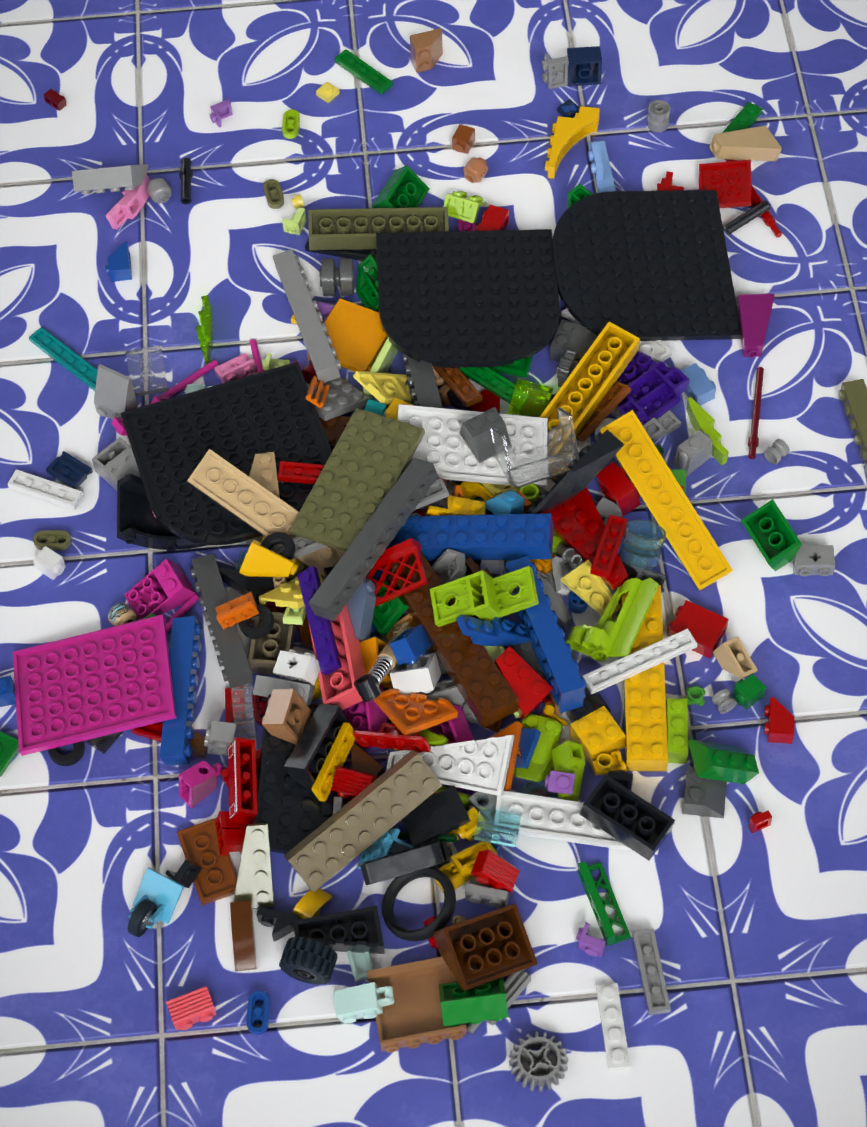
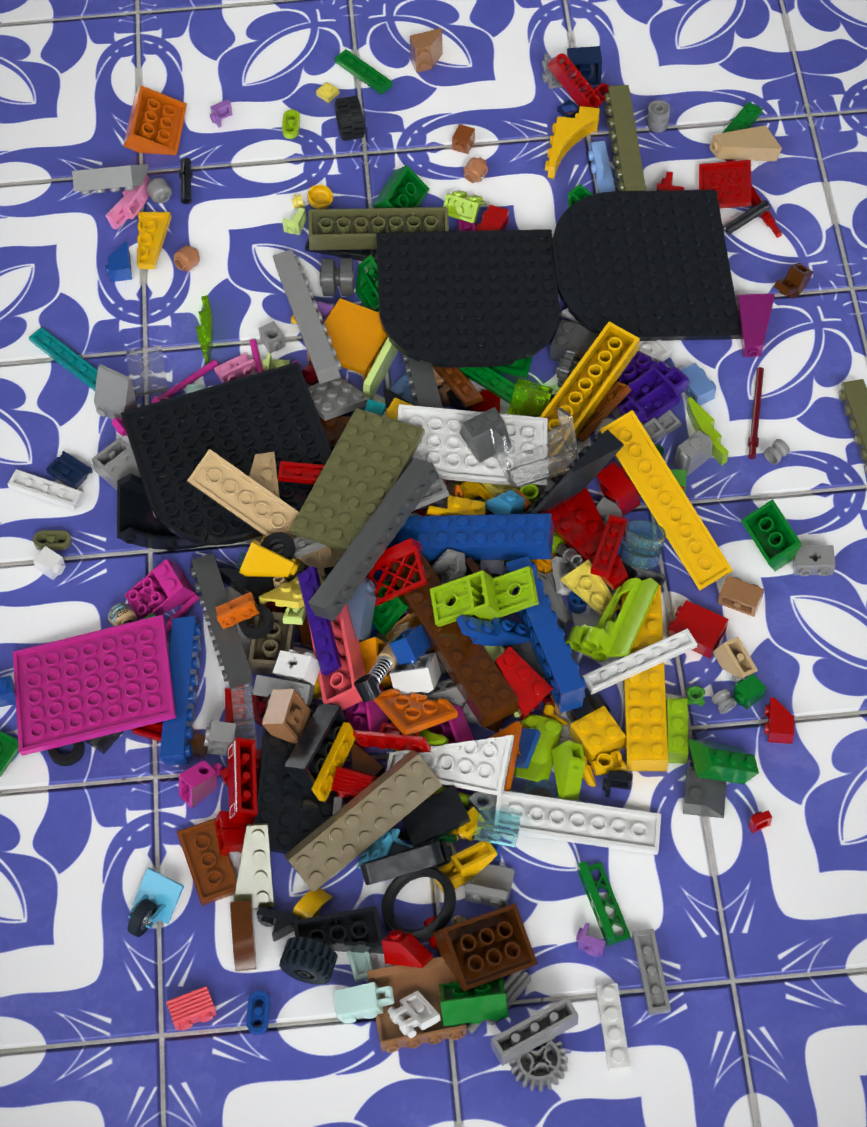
dark red piece [43,89,67,111] -> none
black bracket [165,859,203,888] -> none
olive plate [263,179,284,209] -> none
orange tile [305,376,330,408] -> none
light yellow wing [353,371,412,404] -> none
red brick [471,849,520,893] -> none
medium lavender bracket [545,771,575,795] -> none
black brick [580,774,676,861] -> none
none -> orange slope [123,85,187,155]
none -> yellow wing [137,212,172,270]
none -> nougat head [174,245,200,271]
none -> light grey brick [258,321,286,353]
none -> yellow hair [307,184,333,209]
none -> black tyre [335,95,365,141]
none -> red slope [382,930,433,968]
none -> white plate [388,990,441,1038]
none -> light grey brick [491,997,579,1066]
none -> red beam [548,53,609,108]
none -> yellow bar [583,756,596,787]
none -> olive brick [605,85,646,191]
none -> medium nougat brick [718,576,764,617]
none -> reddish brown brick [774,263,813,299]

